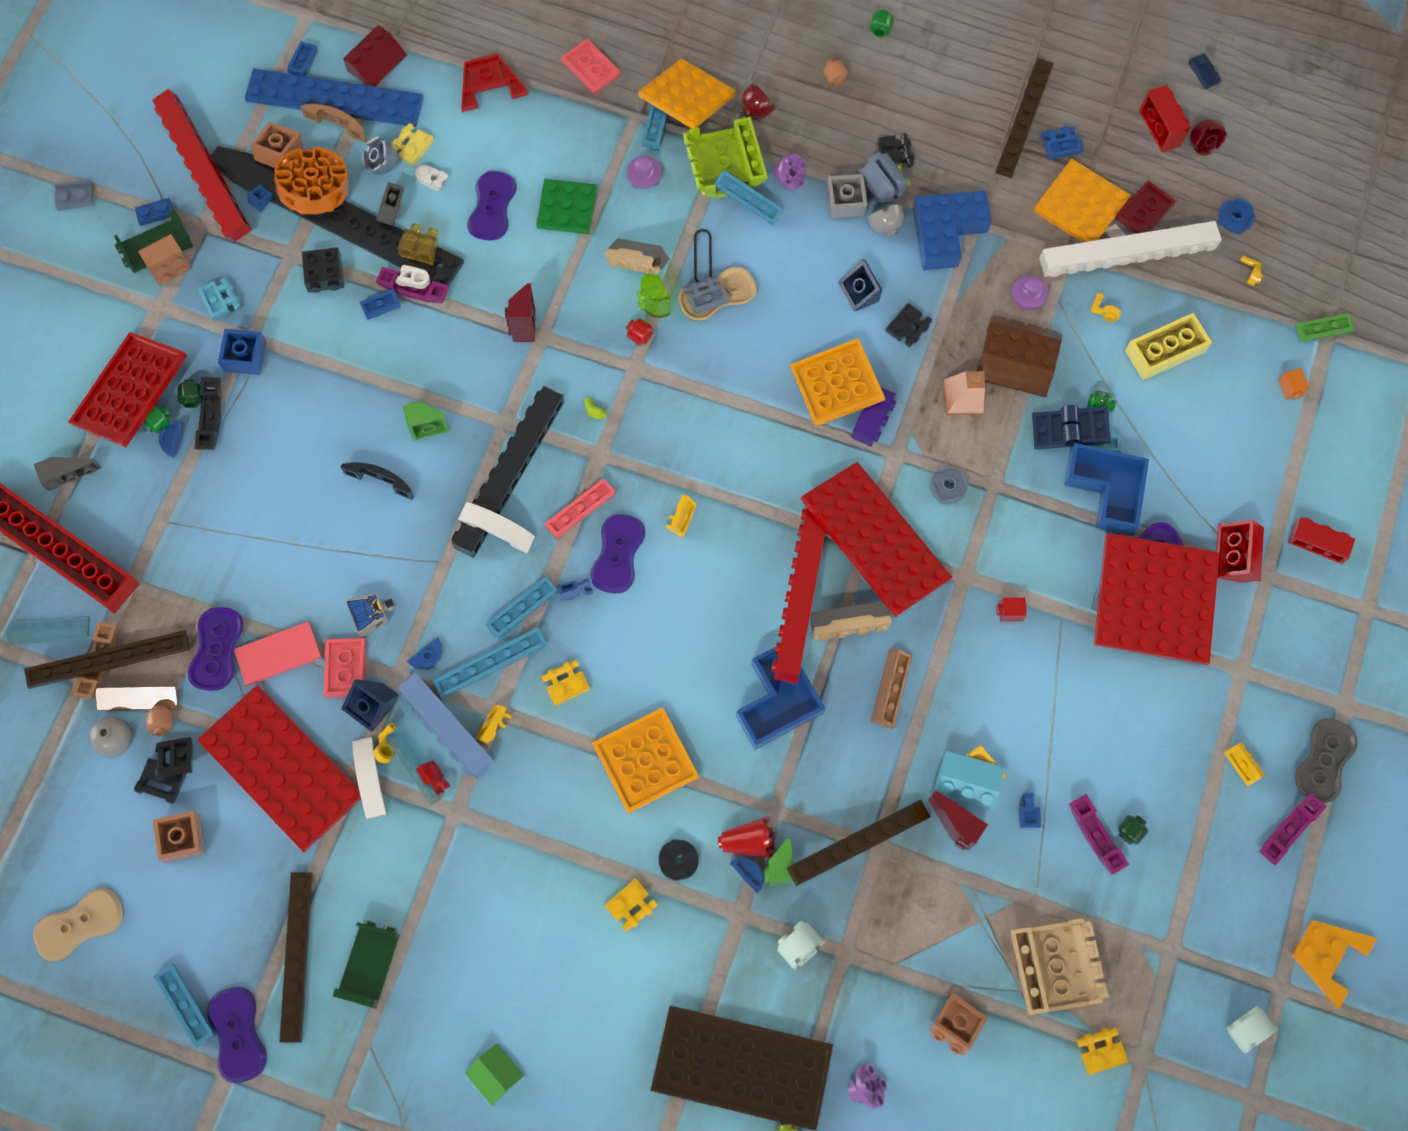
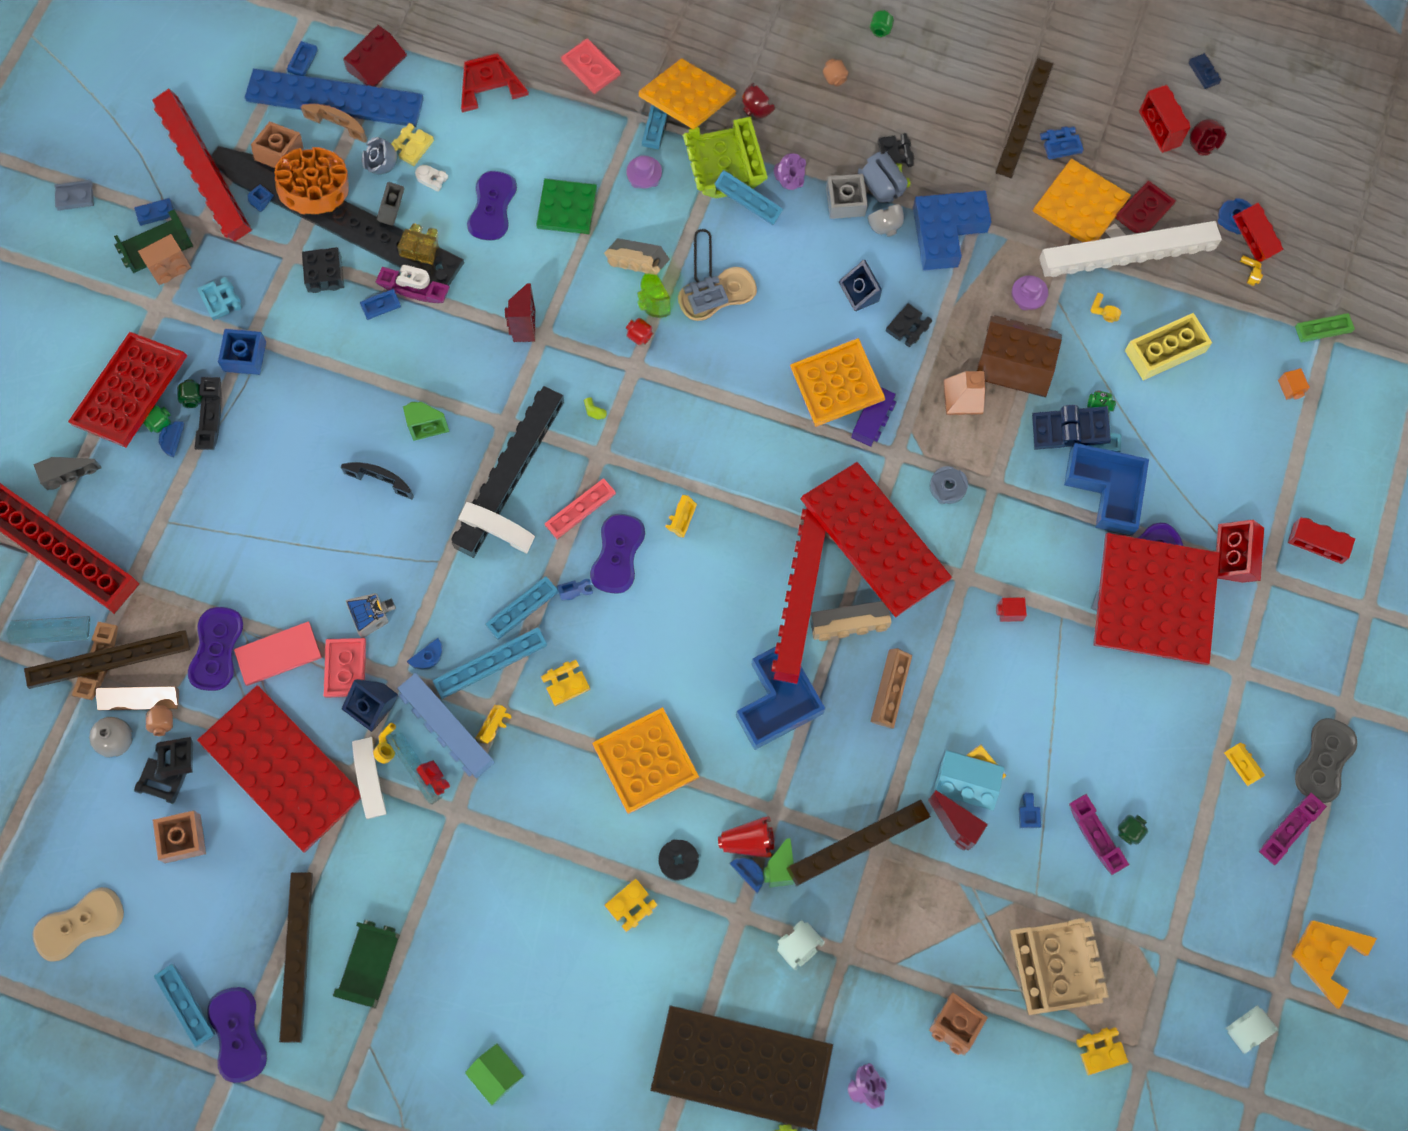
none -> red brick [1232,202,1284,262]

